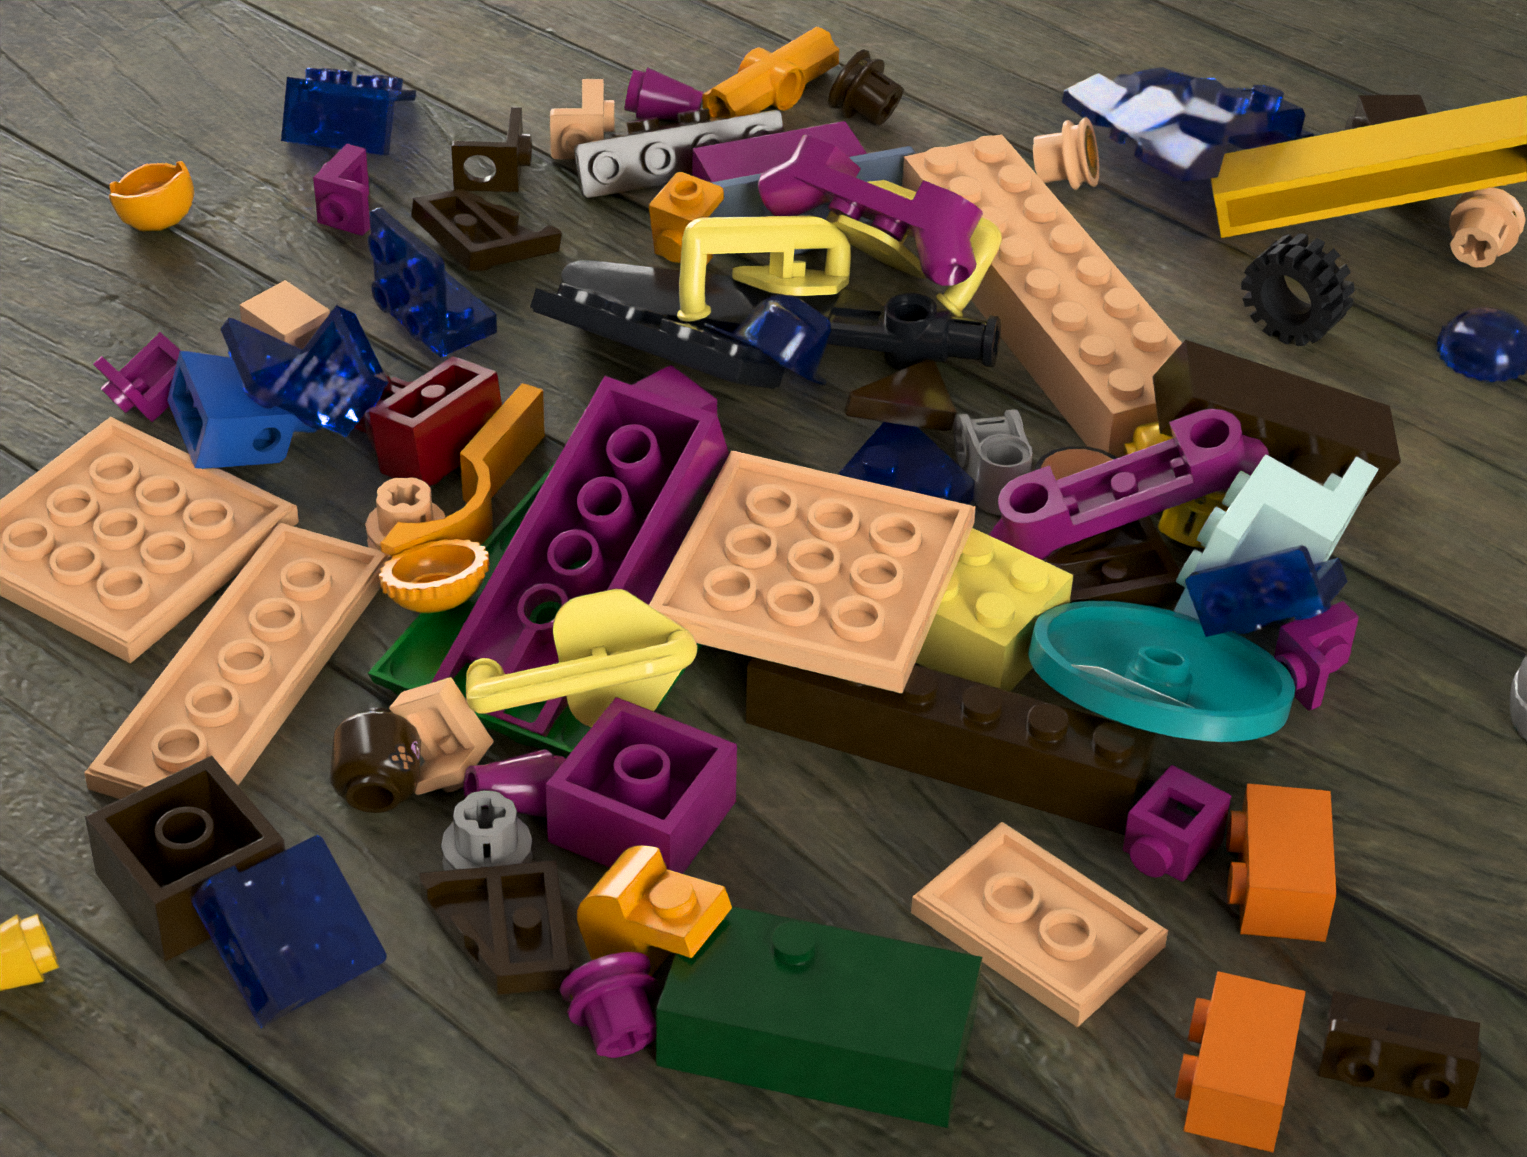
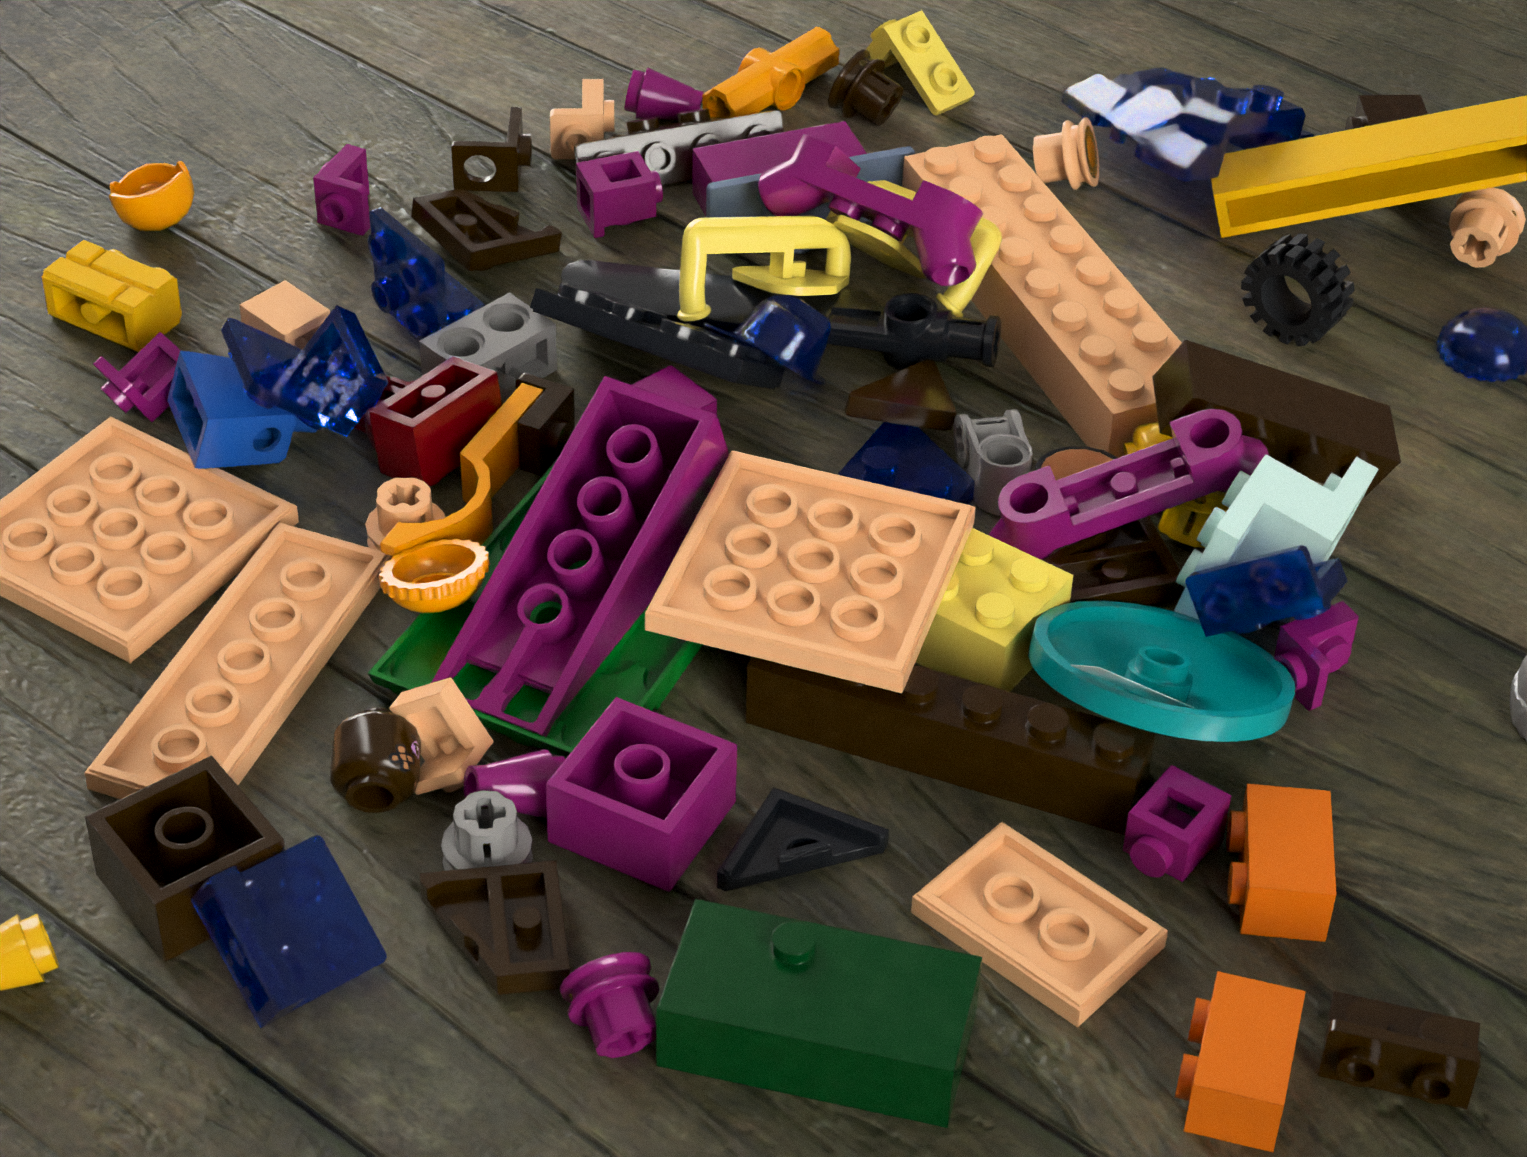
clear blue bracket [281,67,416,155] -> none
light yellow piece [466,589,697,727] -> none
light orange brick [577,846,732,976] -> none
light orange bracket [649,172,724,265] -> none
none -> yellow brick [42,240,182,353]
none -> light grey brick [419,293,557,401]
none -> dark brown bracket [515,373,575,476]
none -> magenta brick [576,151,663,238]
none -> black tile [717,787,889,891]
none -> light yellow bracket [861,10,975,116]

